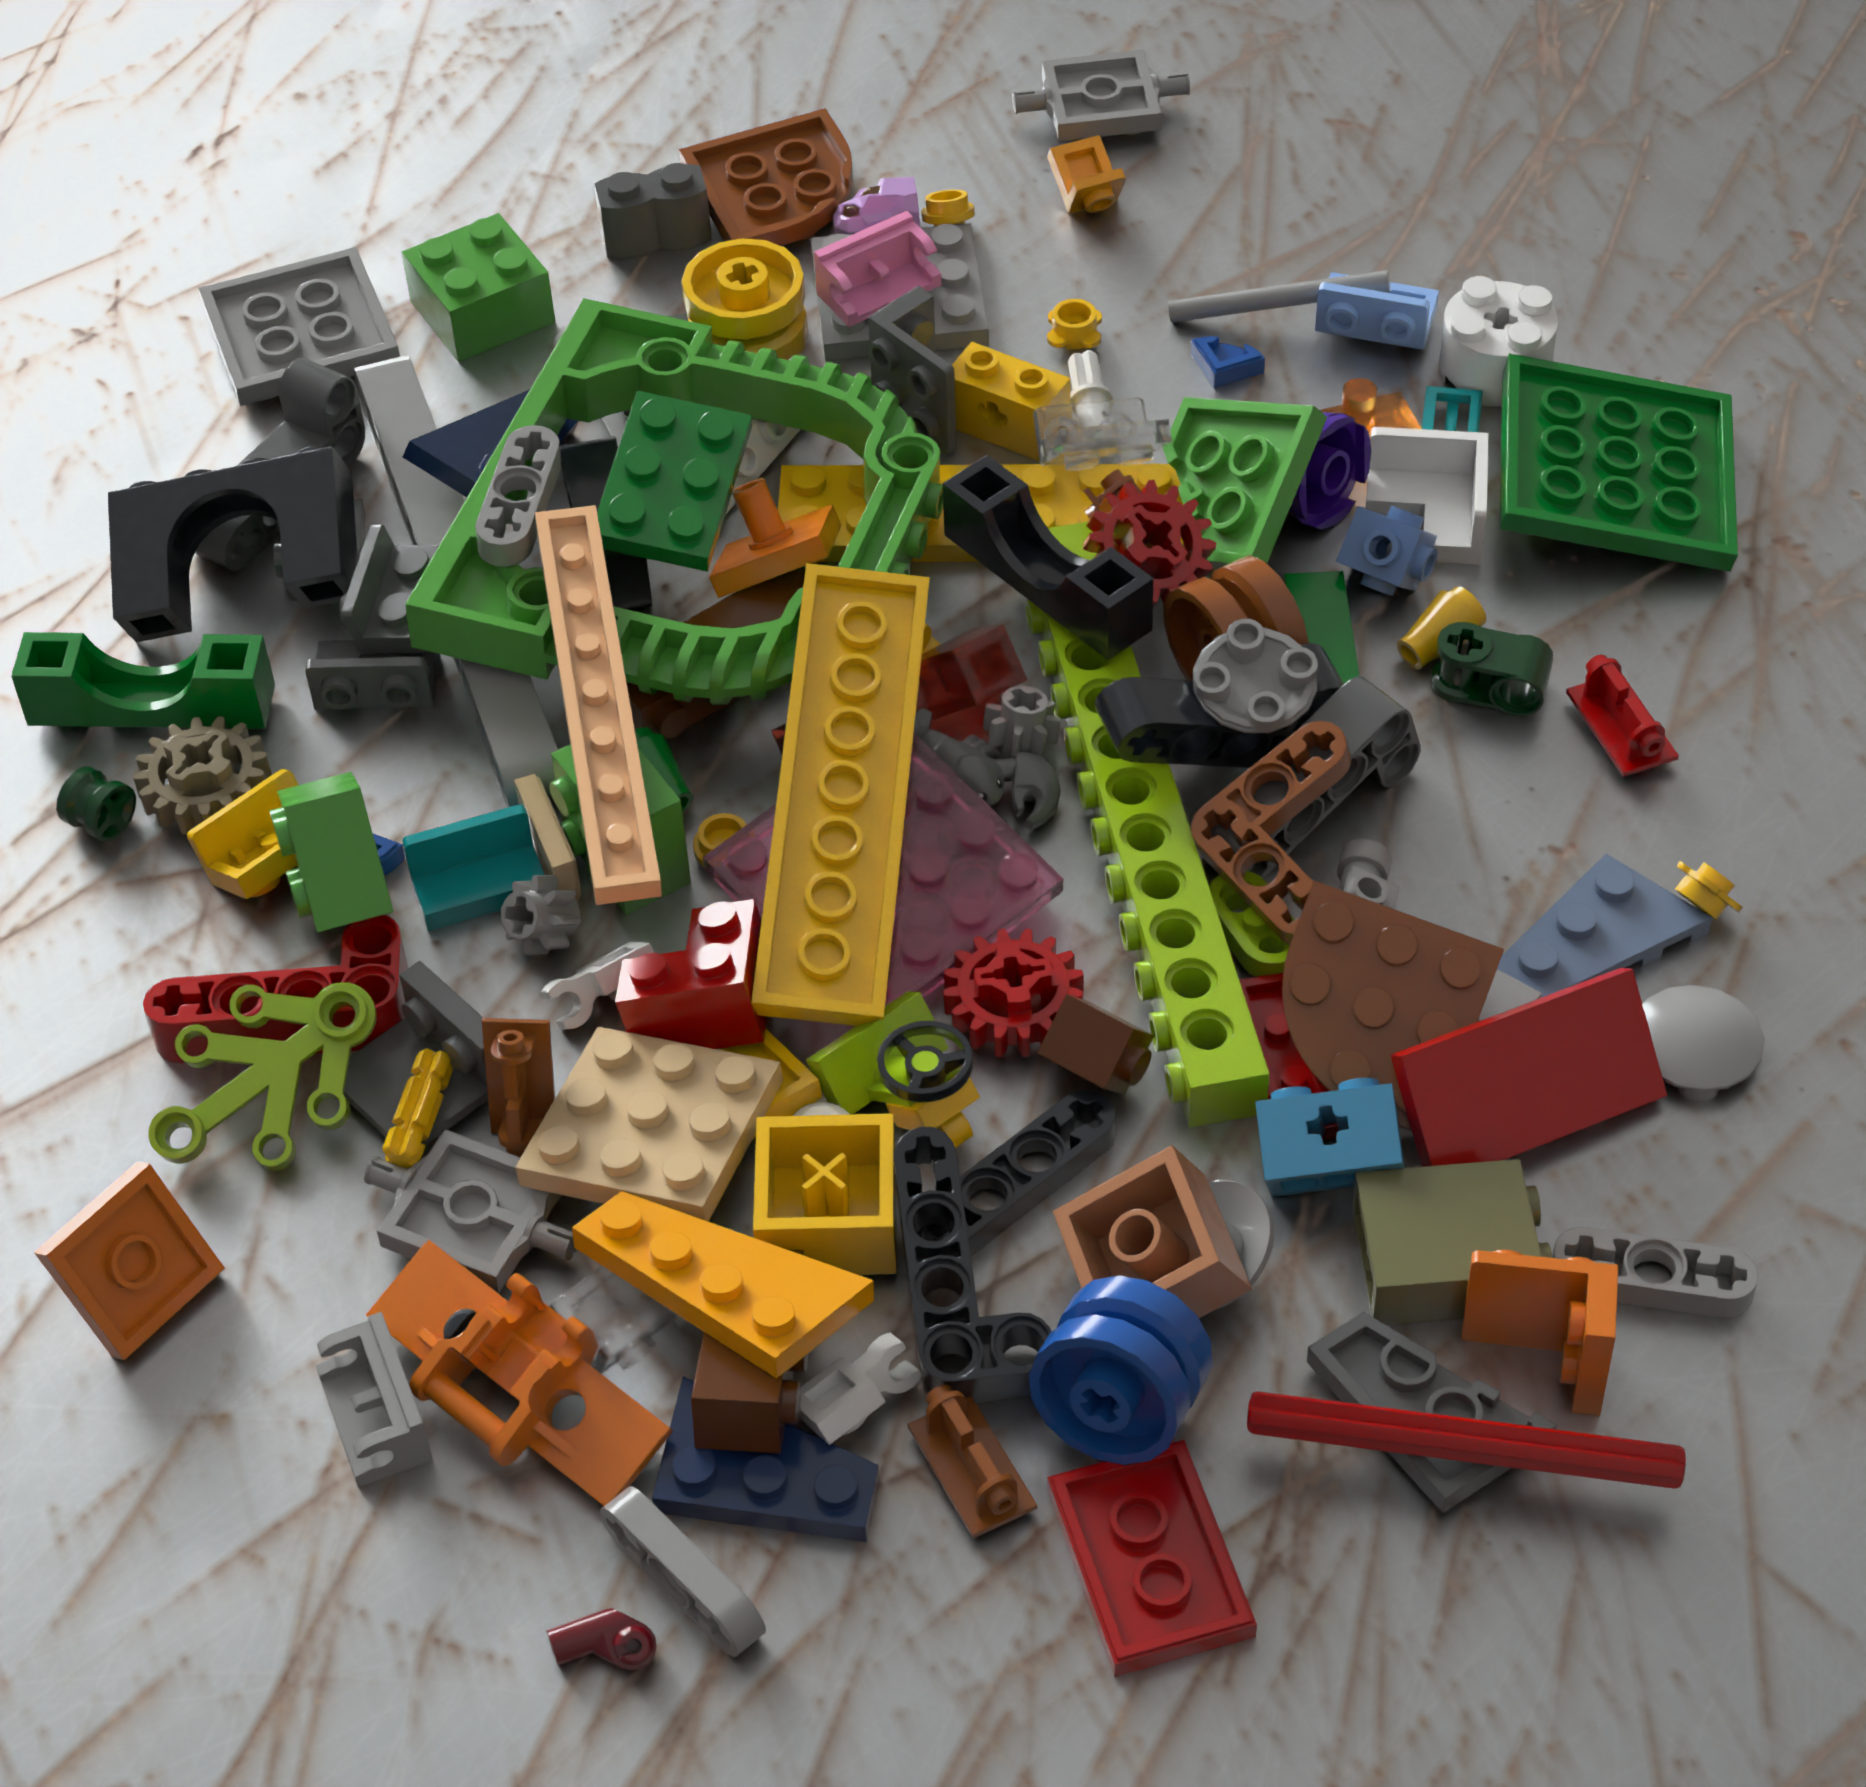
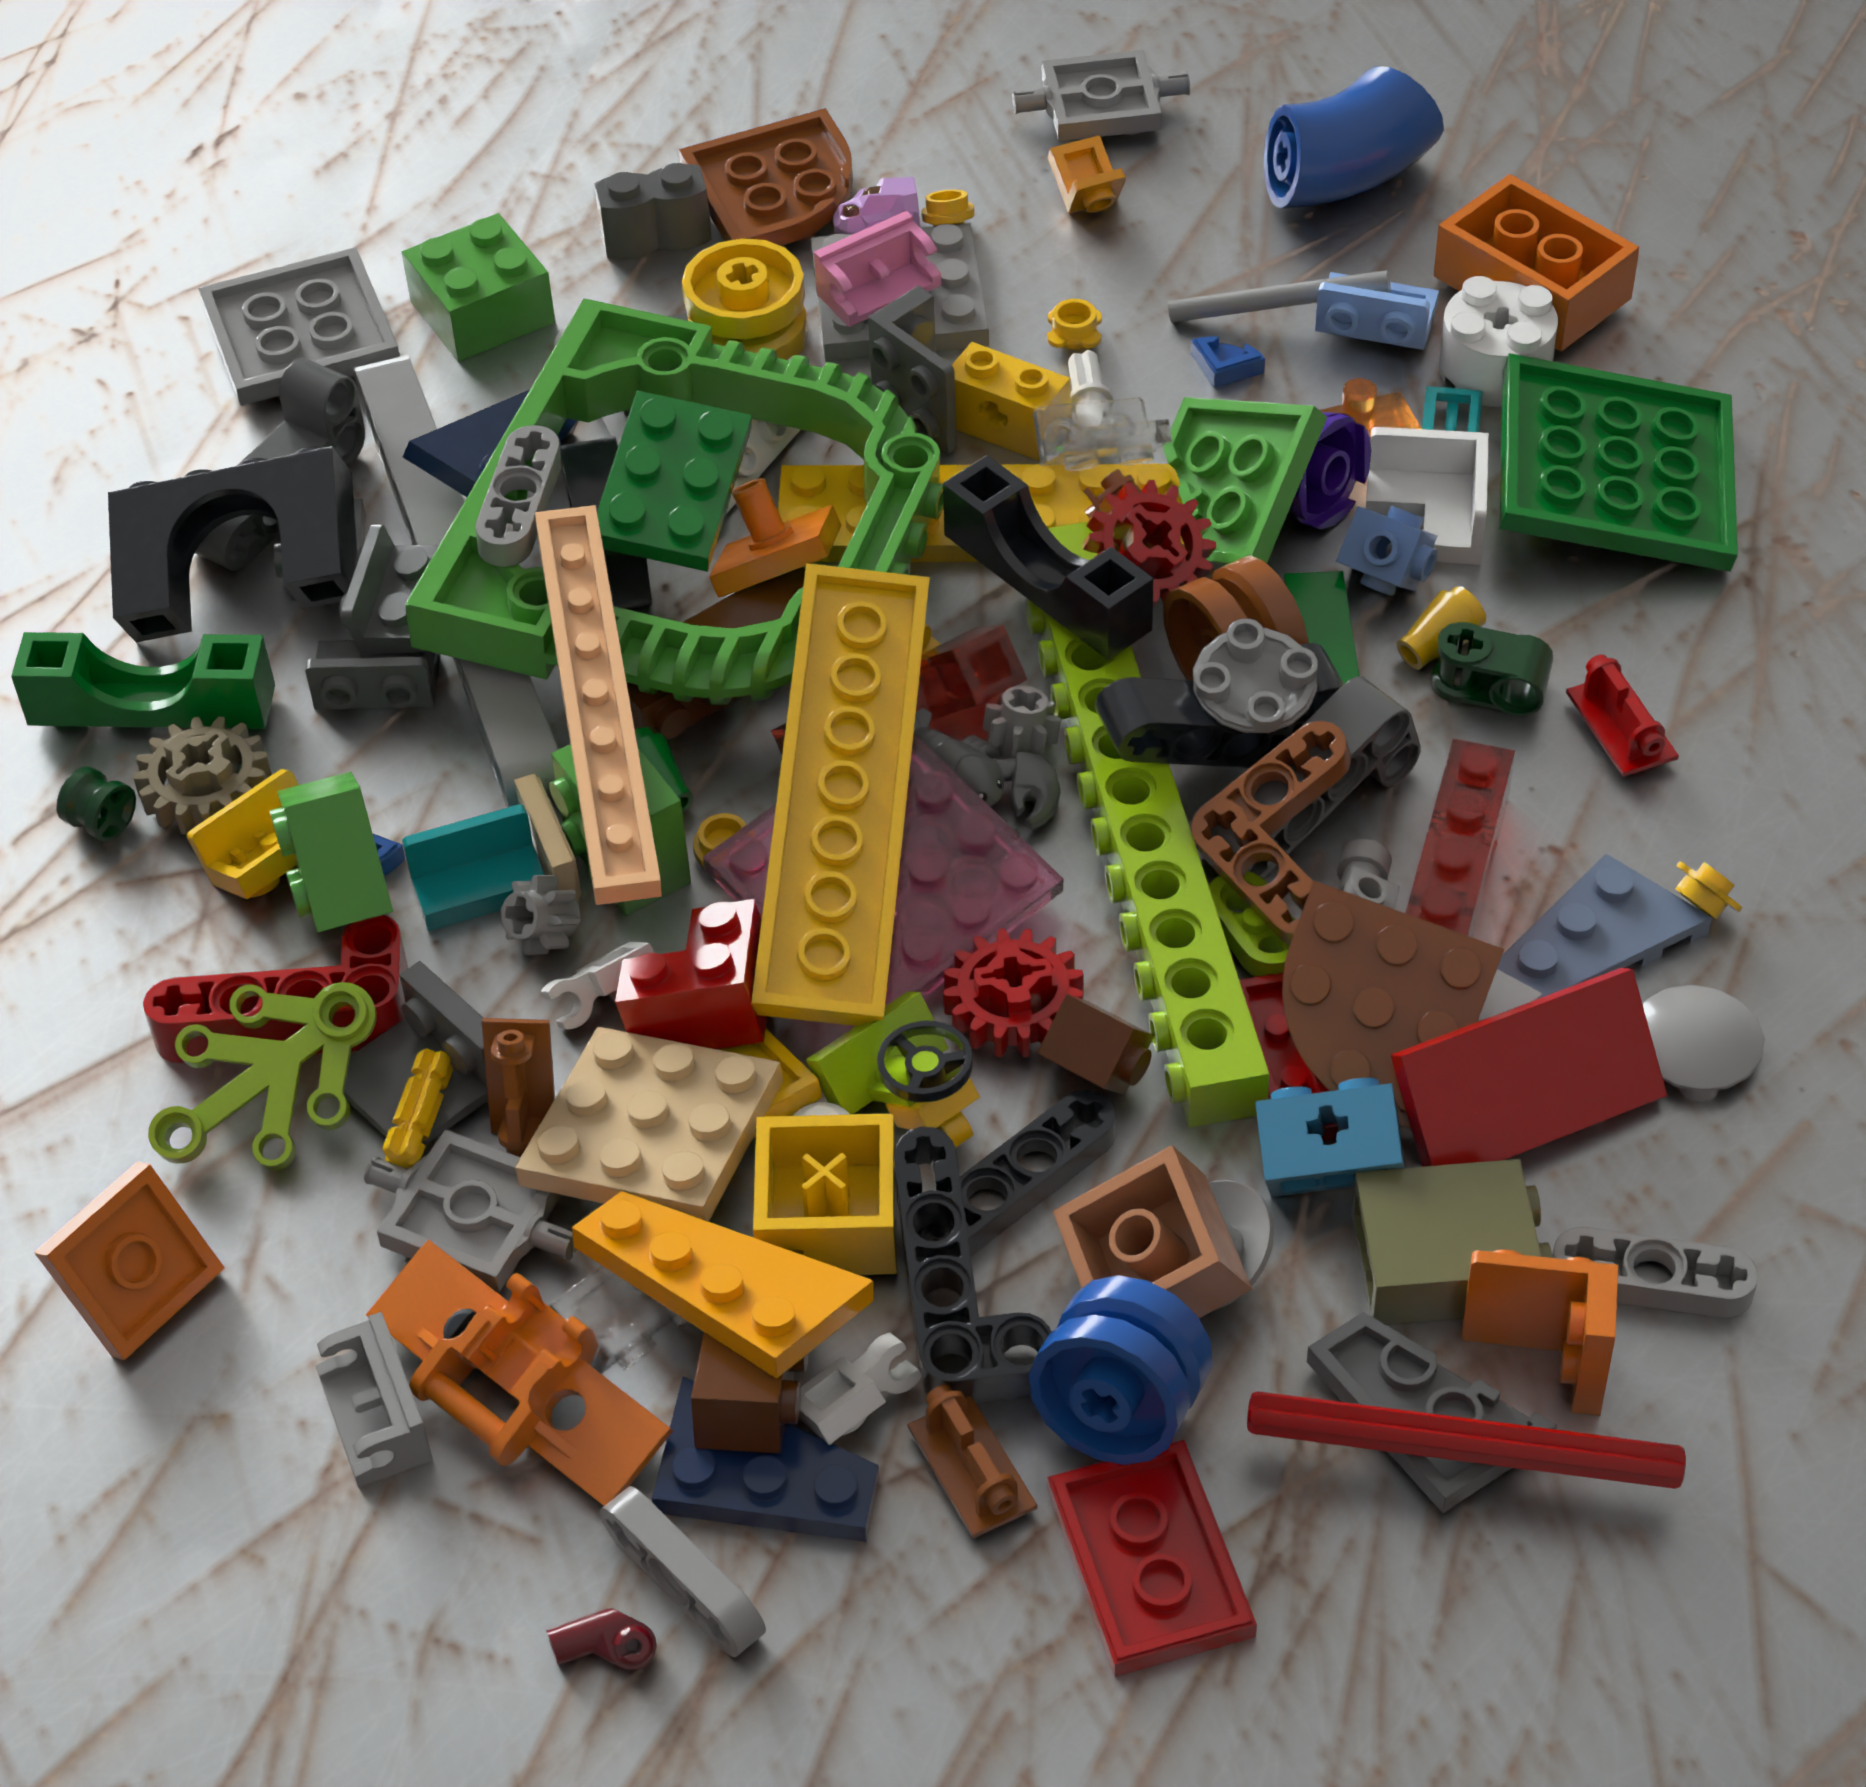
none -> blue brick [1264,66,1444,209]
none -> clear red arch [1405,738,1515,938]
none -> orange brick [1433,174,1640,352]

